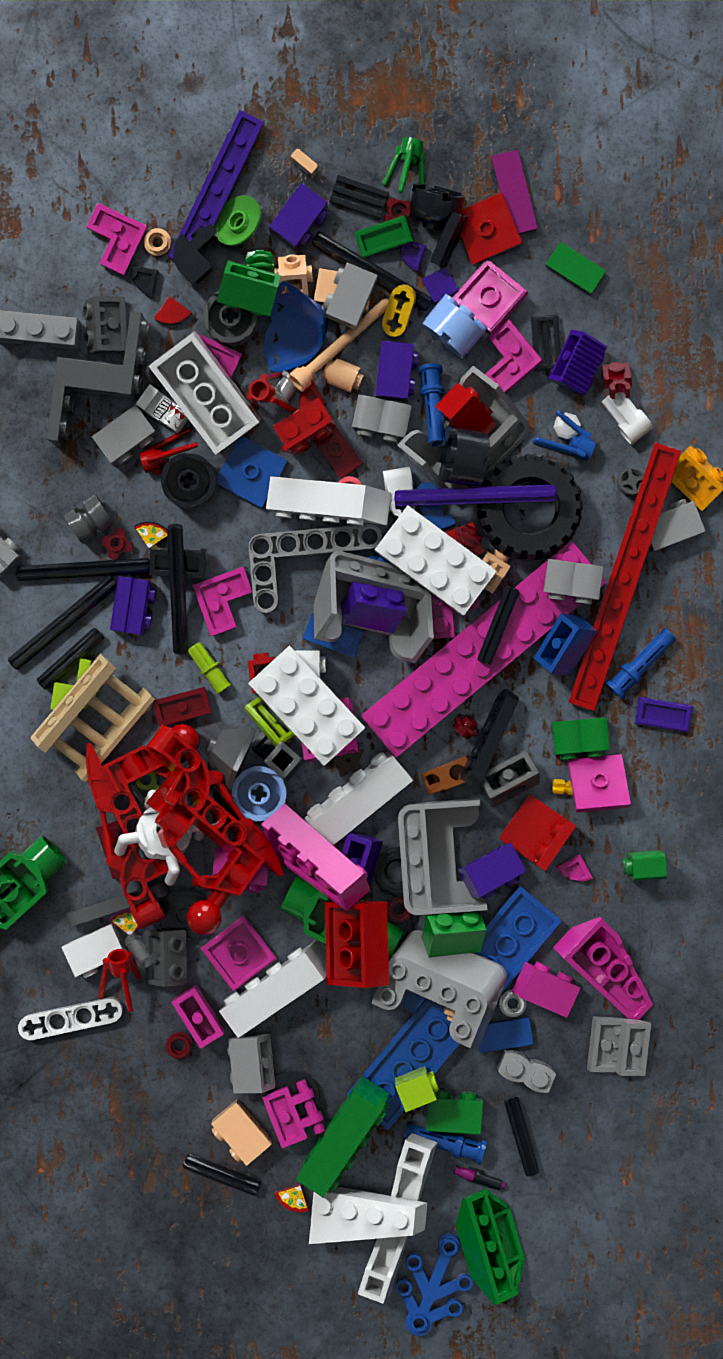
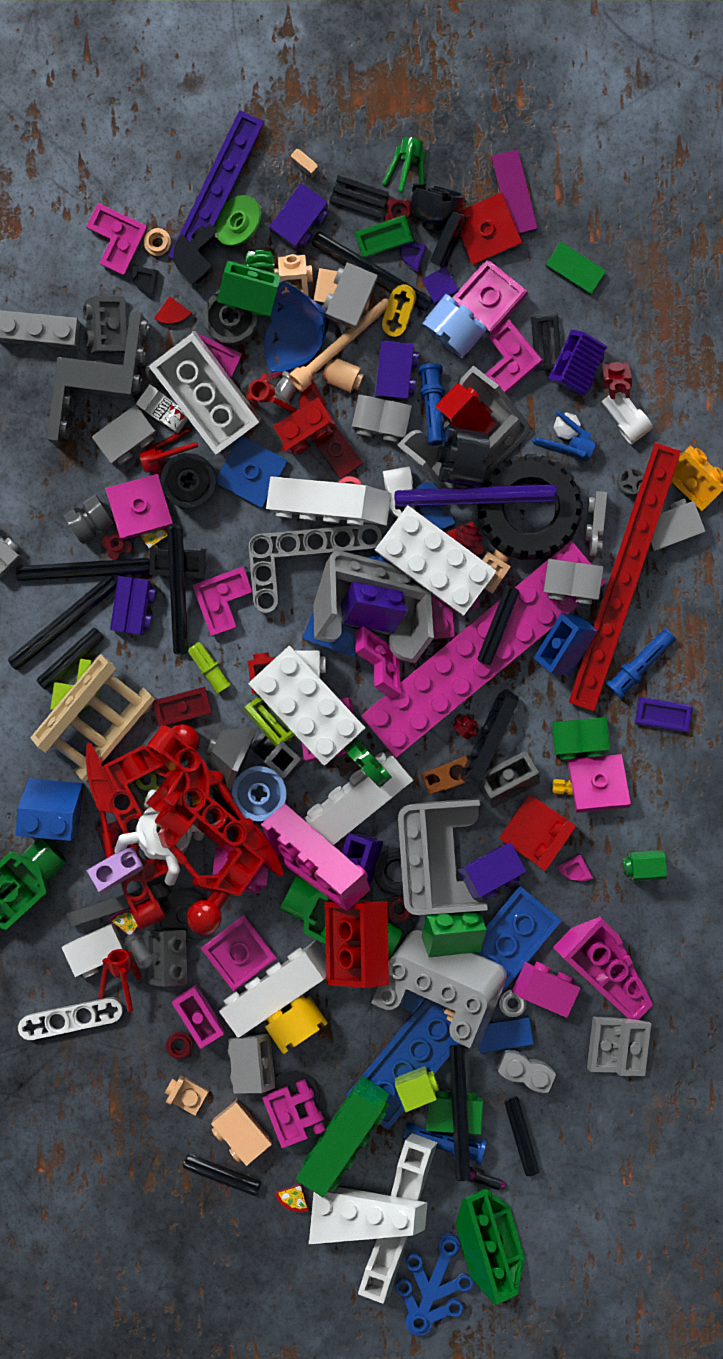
none -> blue slope [15,778,83,841]
none -> lavender leg [87,847,144,896]
none -> dark pink plate [105,474,173,541]
none -> light nougat bracket [165,1075,209,1115]
none -> yellow brick [265,994,328,1054]
none -> green plate [343,737,392,788]
none -> dark pink plate [355,626,401,699]
none -> black axle [449,1044,471,1181]
none -> light grey hinge [585,491,607,557]

